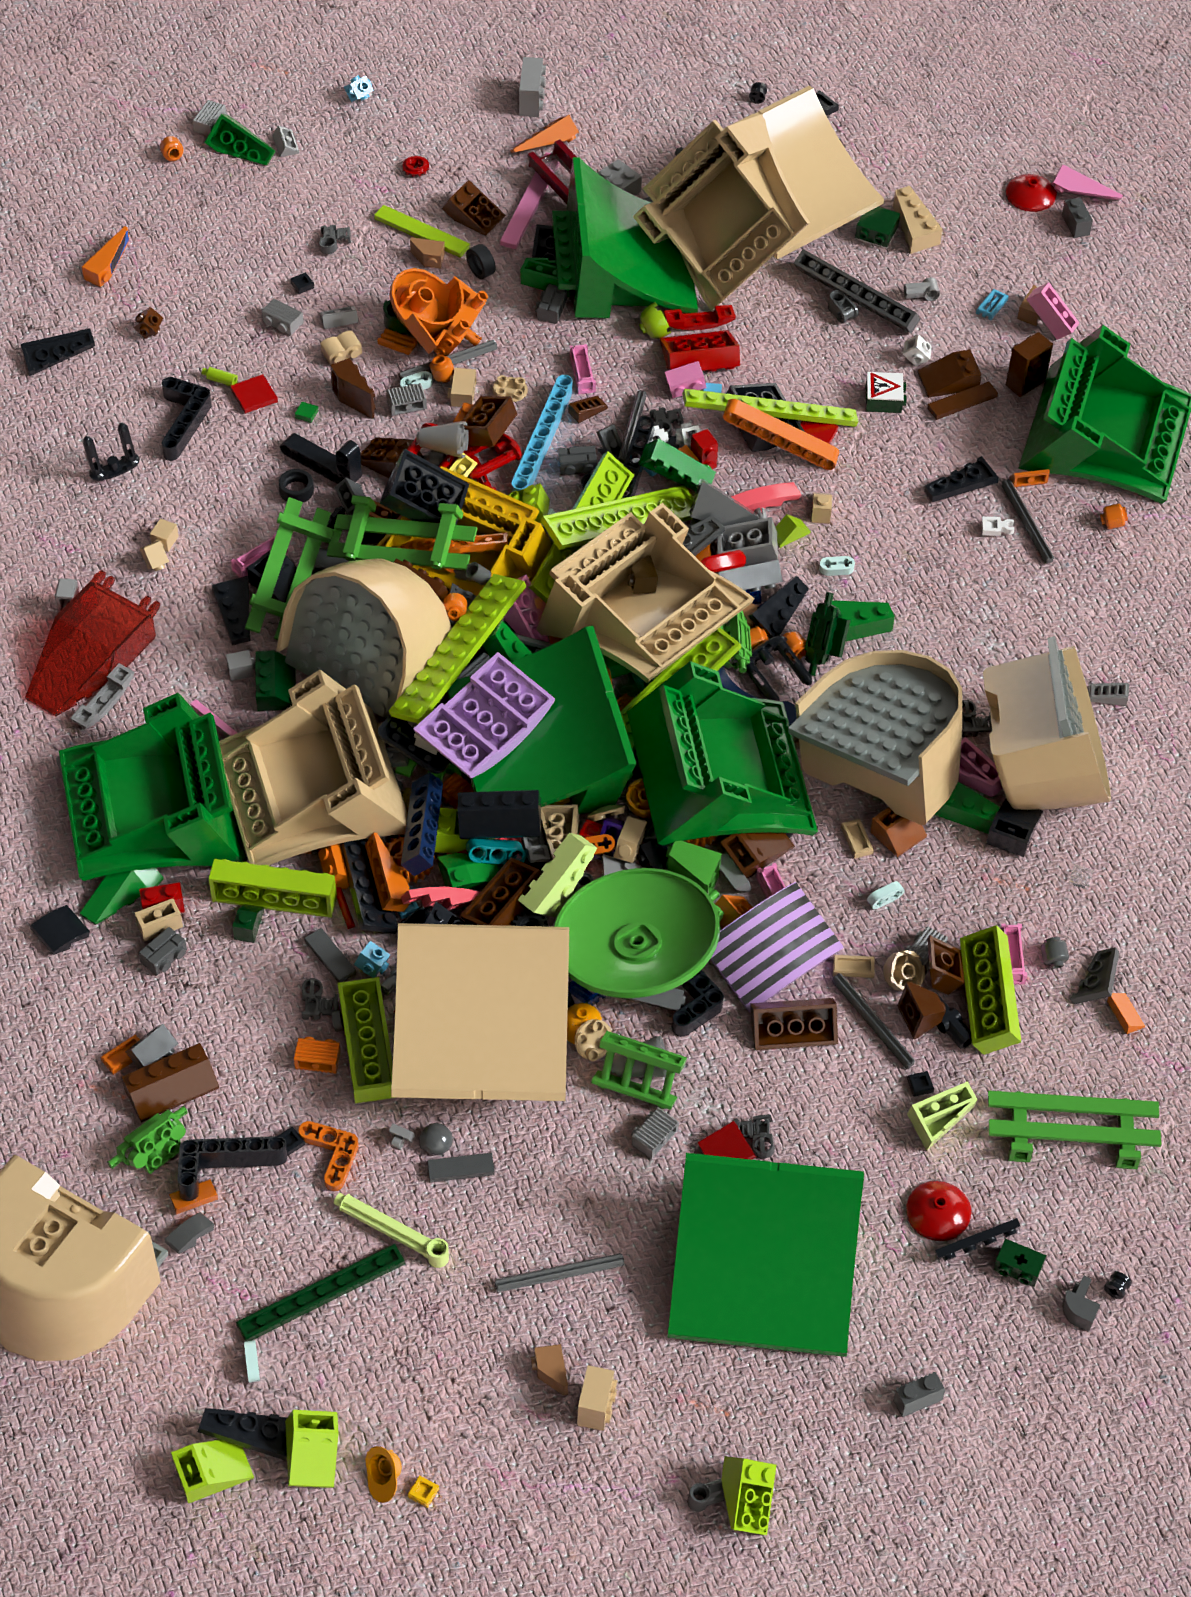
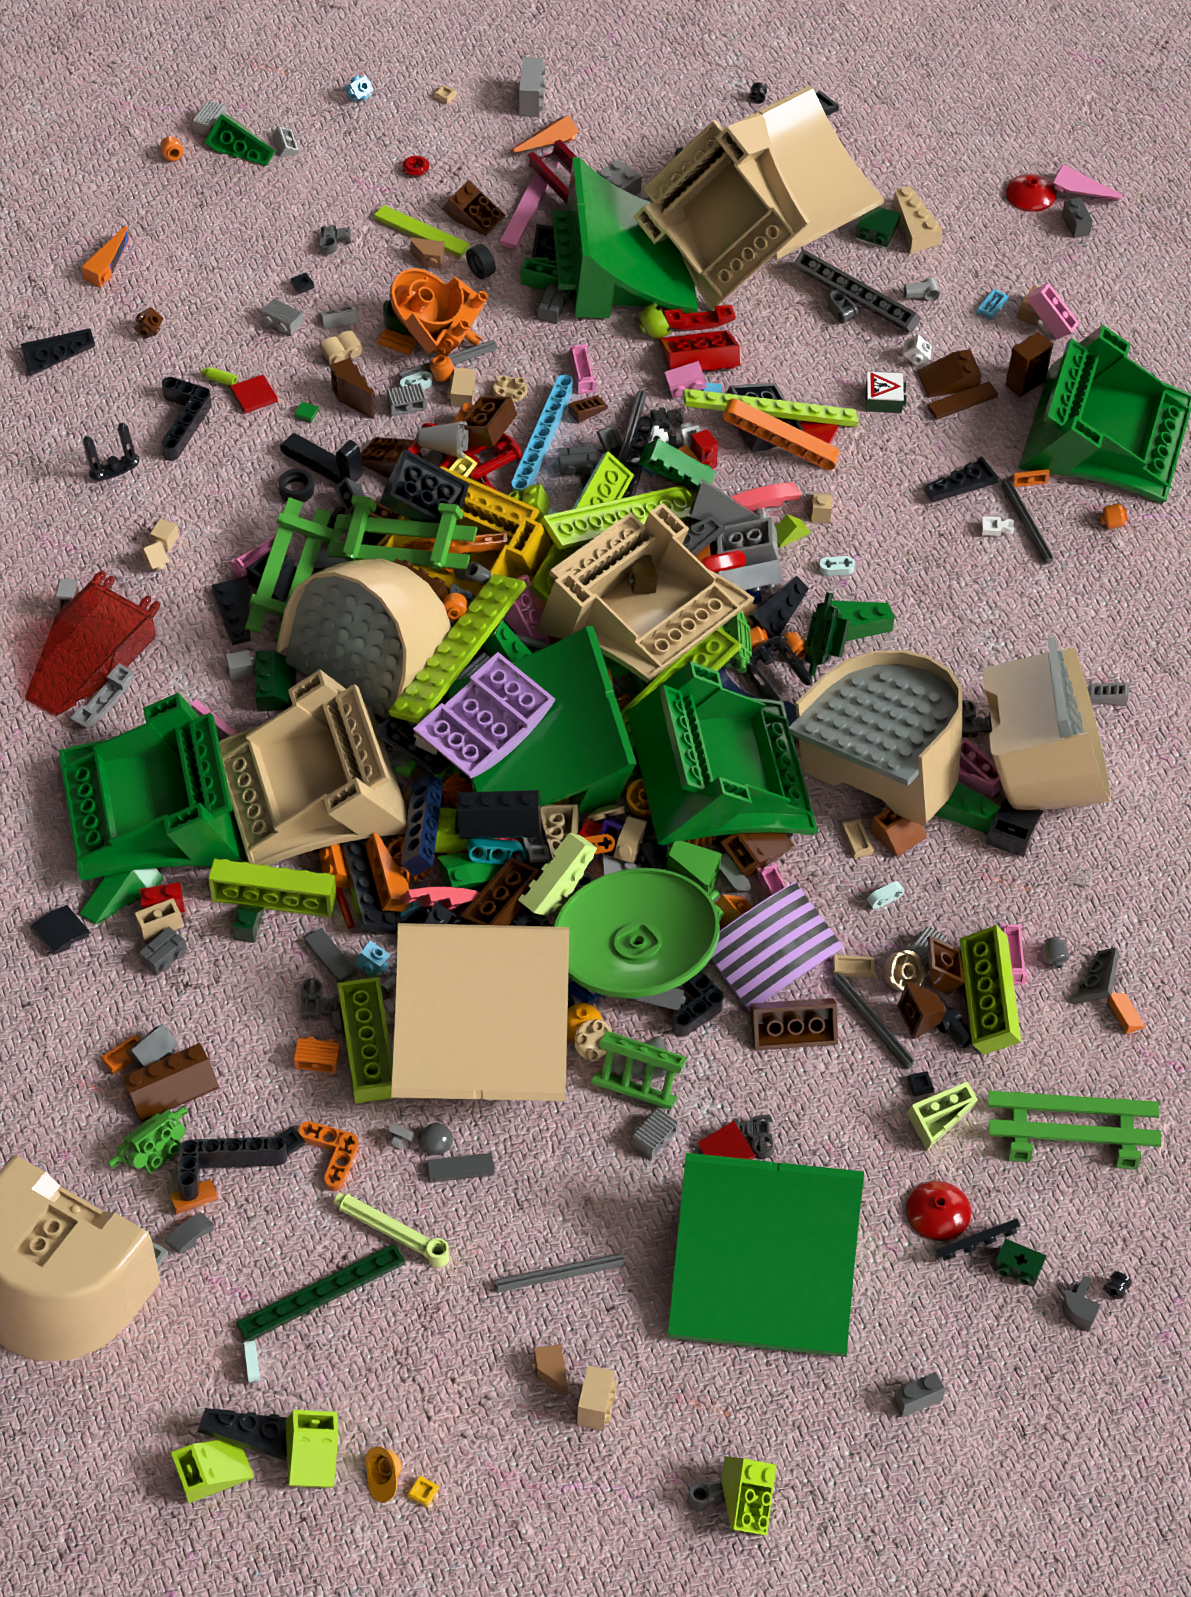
none -> tan tile [434,85,457,104]

